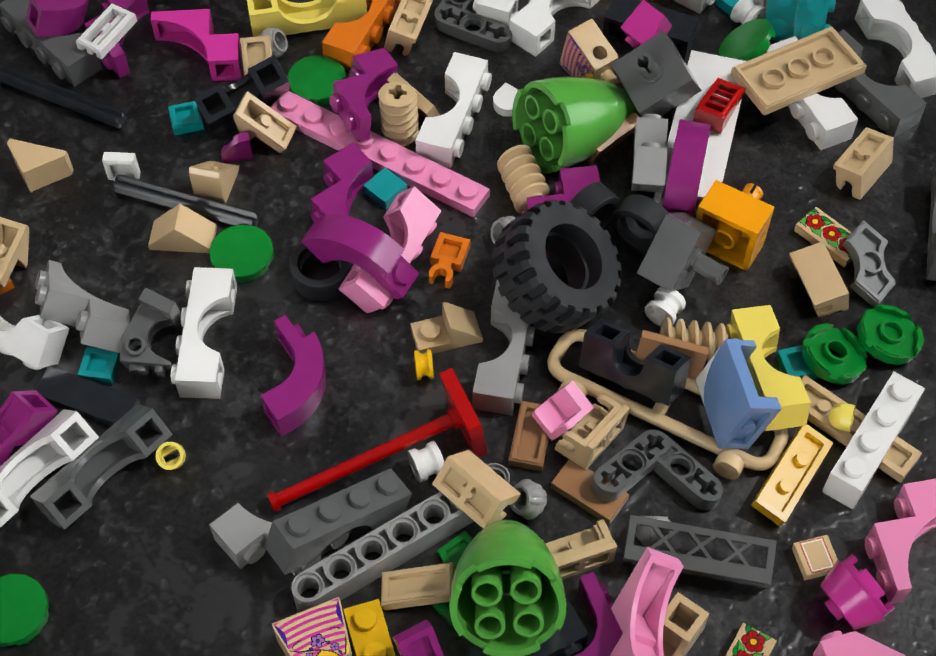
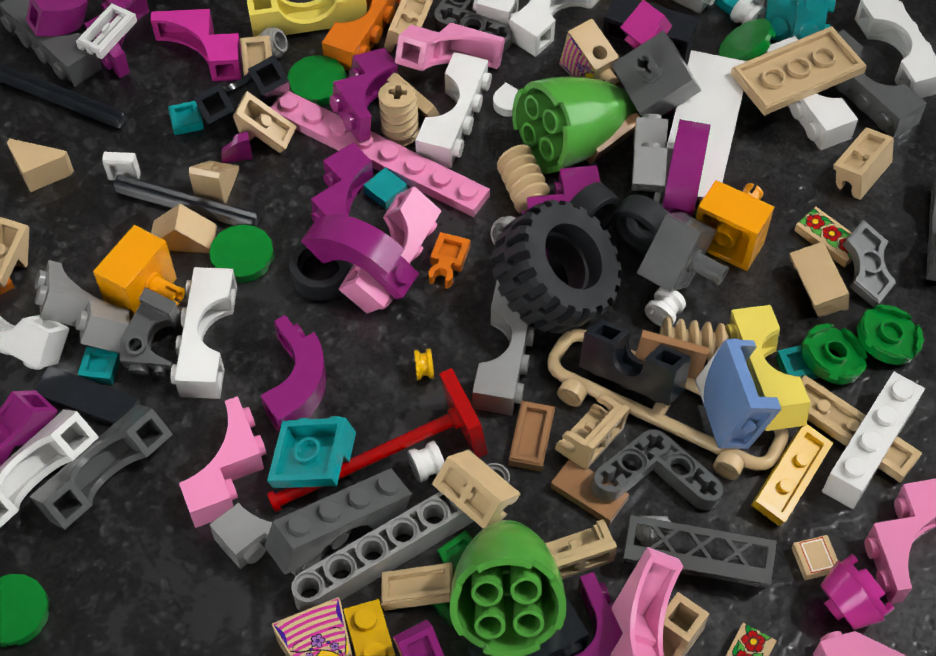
light yellow hinge [156,442,186,470] -> none
tan slope [410,302,483,354] -> none
light grey piece [510,479,547,520] -> none
bright pink panel [532,381,594,441] -> none
red slope [693,78,746,134] -> none
light yellow hinge [828,403,856,432] -> none
none -> light orange brick [93,225,185,321]
none -> bright pink arch [179,396,267,528]
none -> teal plate [267,416,356,488]
none -> bright pink arch [395,23,505,71]

